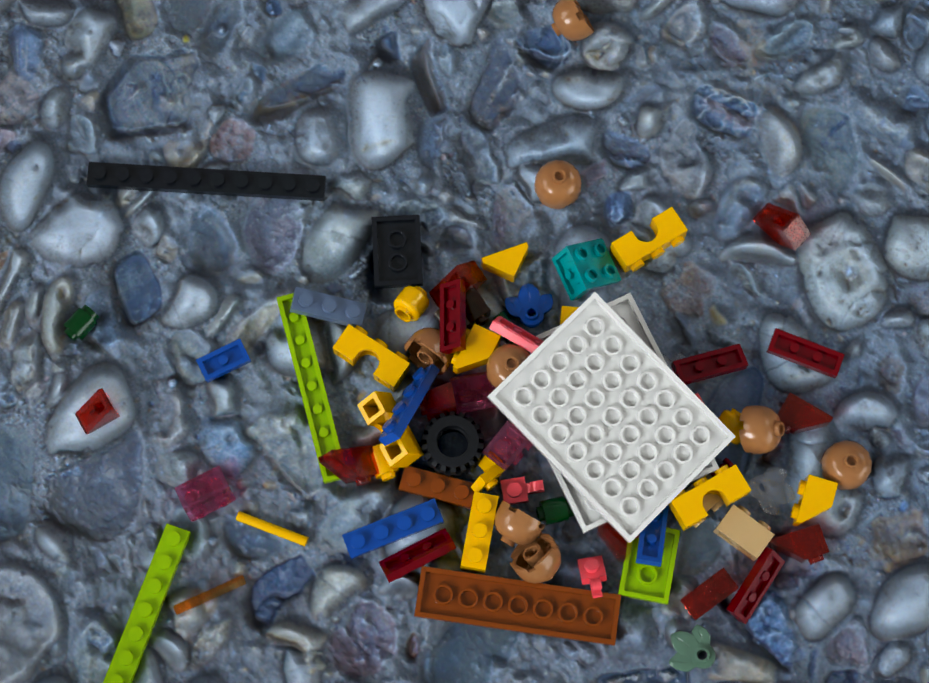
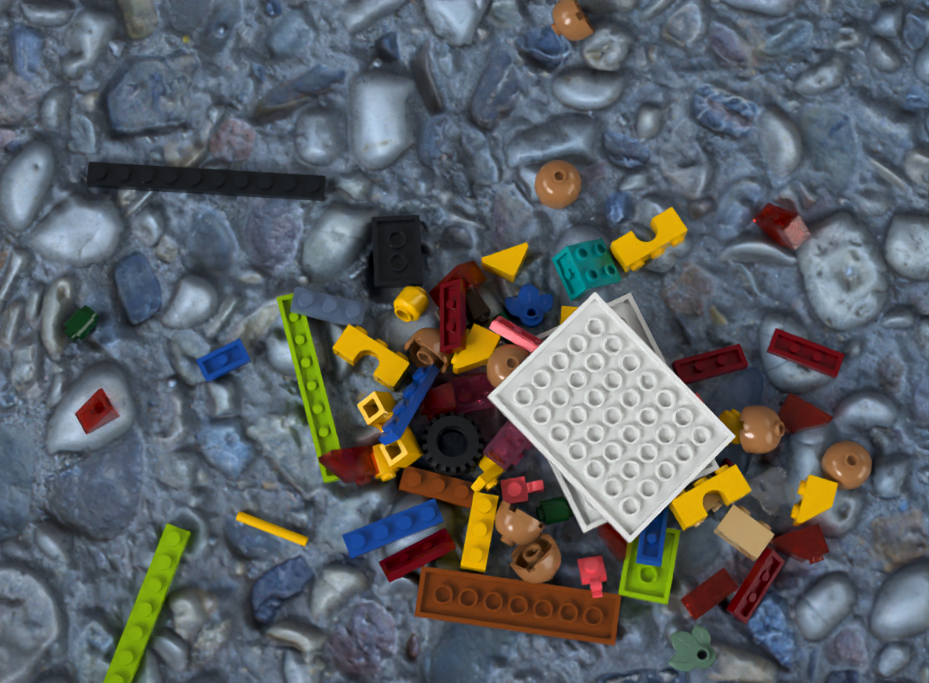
clear orange bar [173,575,247,615] -> none
clear pink bracket [175,466,236,522] -> none

